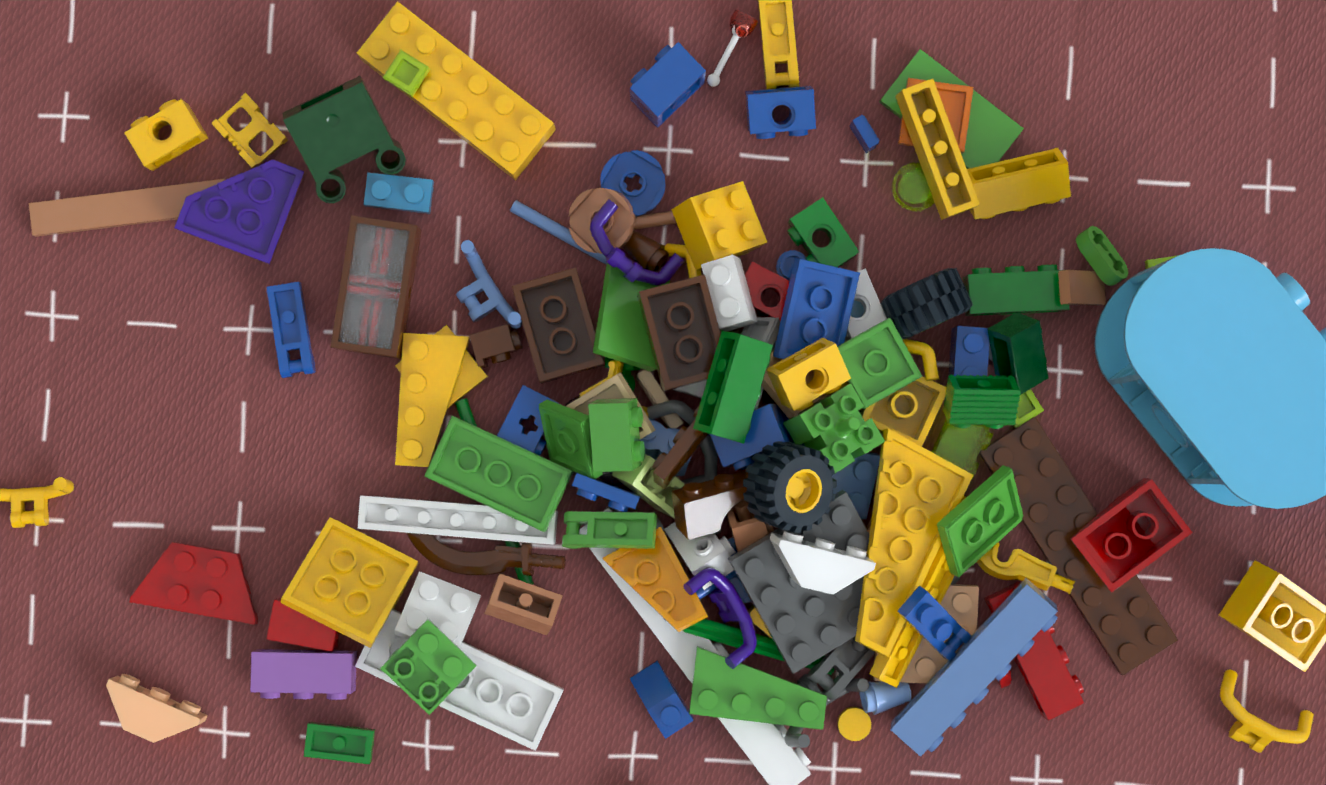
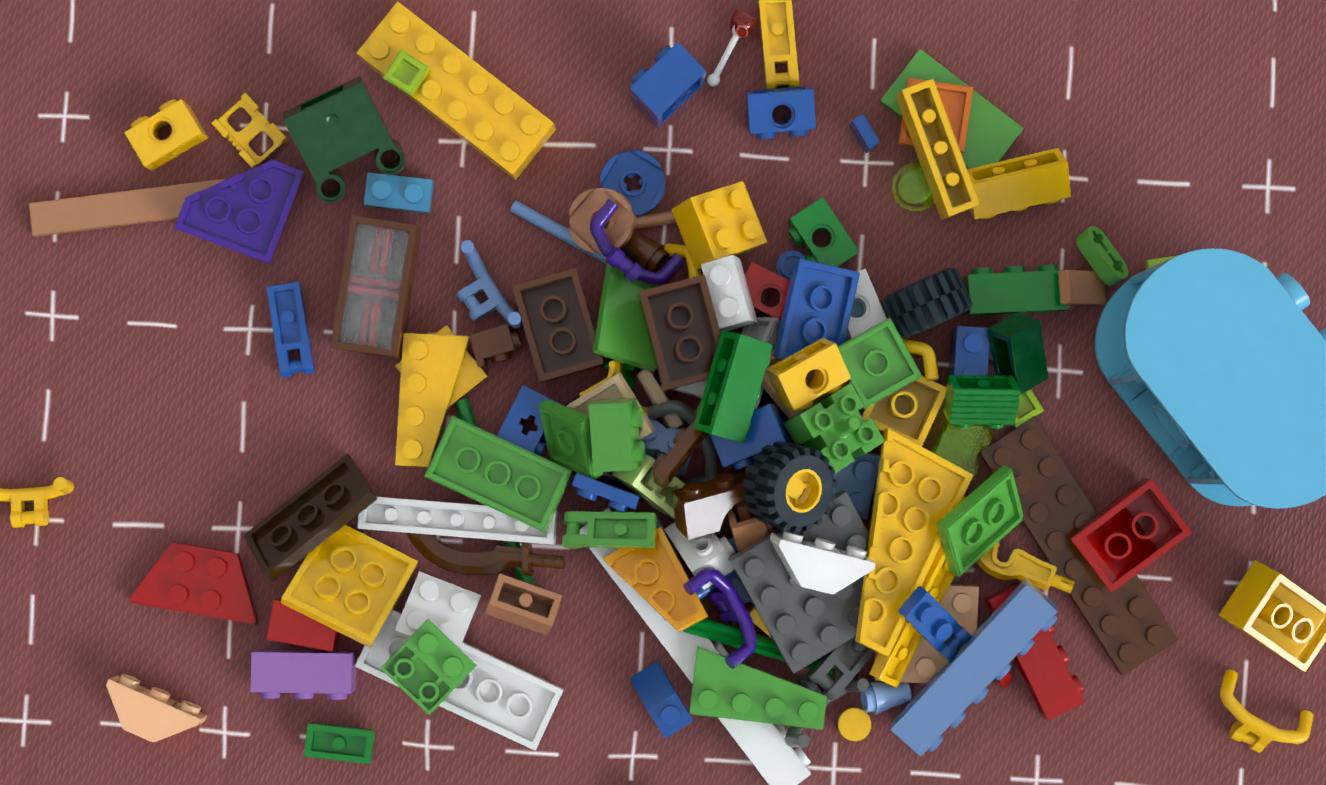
none -> dark brown plate [243,454,378,582]

